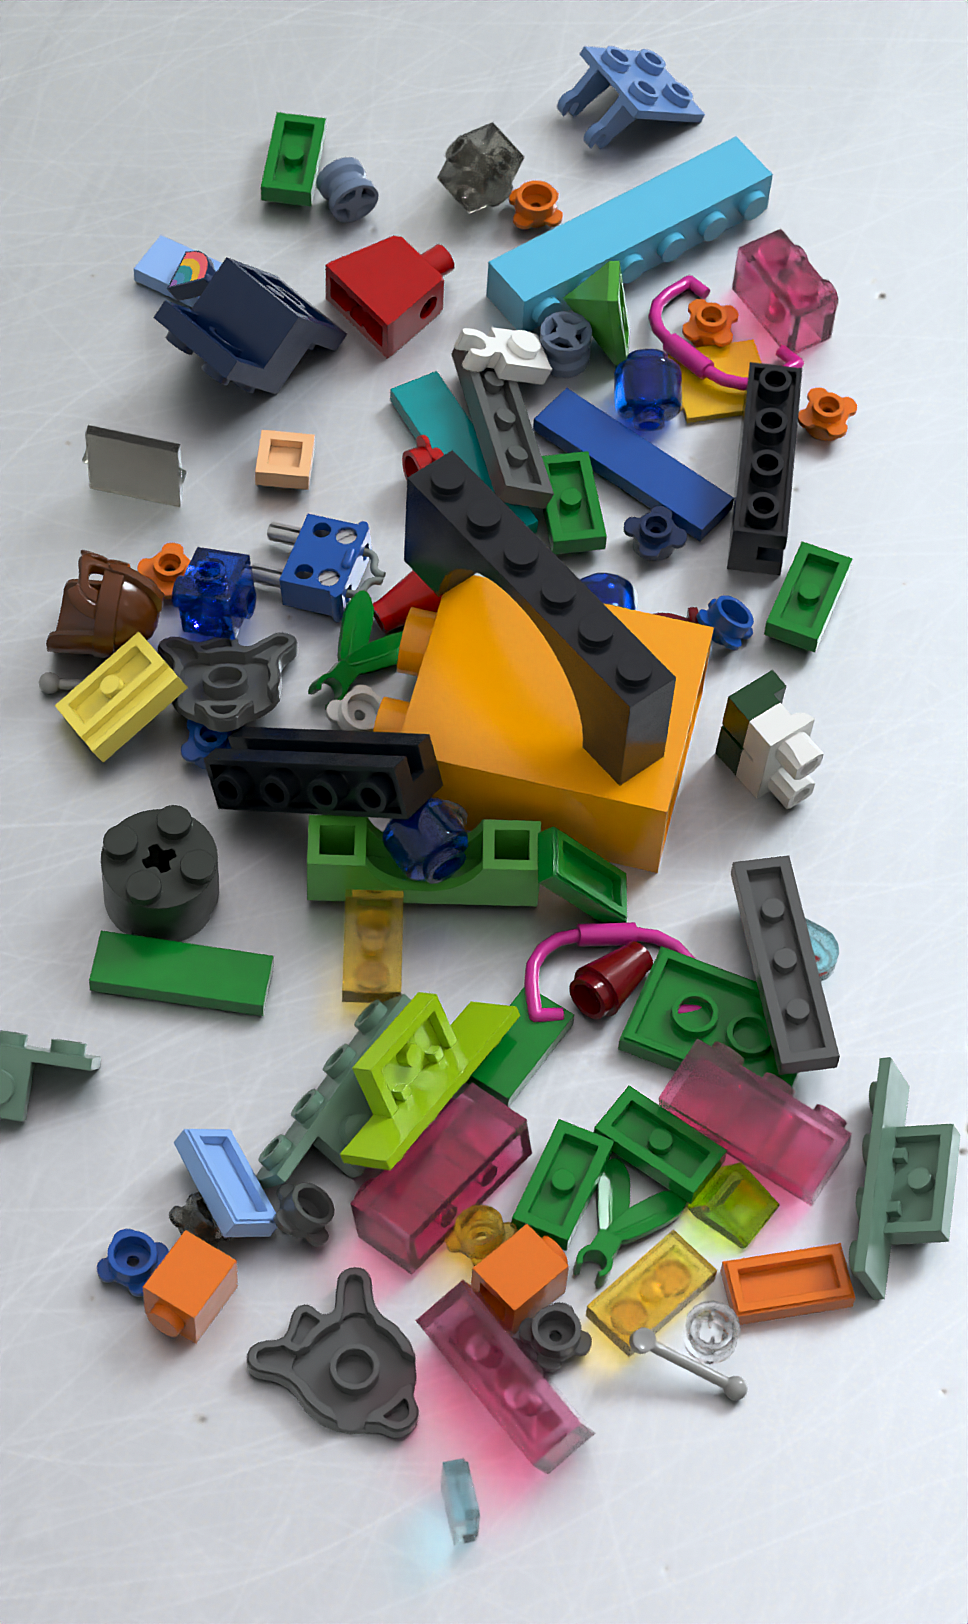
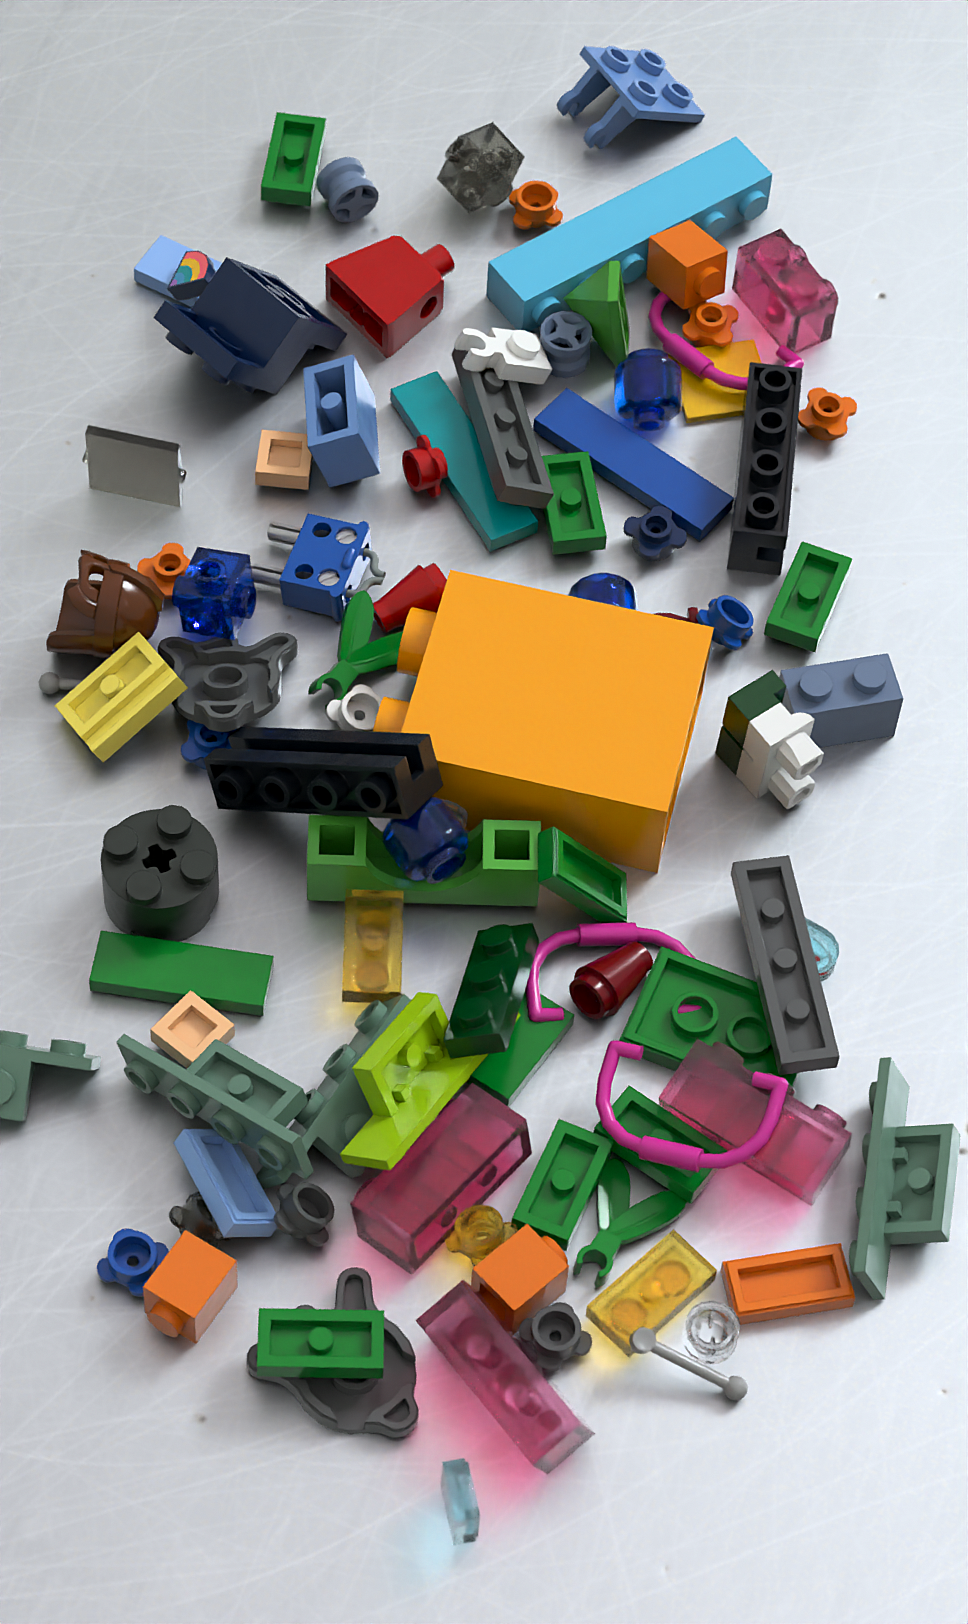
black arch [404,450,676,786] -> none
clear neon green slope [687,1162,780,1249] -> none
none -> sand green bracket [116,1034,314,1179]
none -> light nougat plate [150,990,235,1069]
none -> green plate [257,1308,384,1379]
none -> medium blue brick [303,354,380,488]
none -> dark green plate [443,923,539,1059]
none -> dark pink piece [595,1040,788,1172]
none -> orange brick [646,220,728,310]
none -> sand blue brick [779,653,904,748]

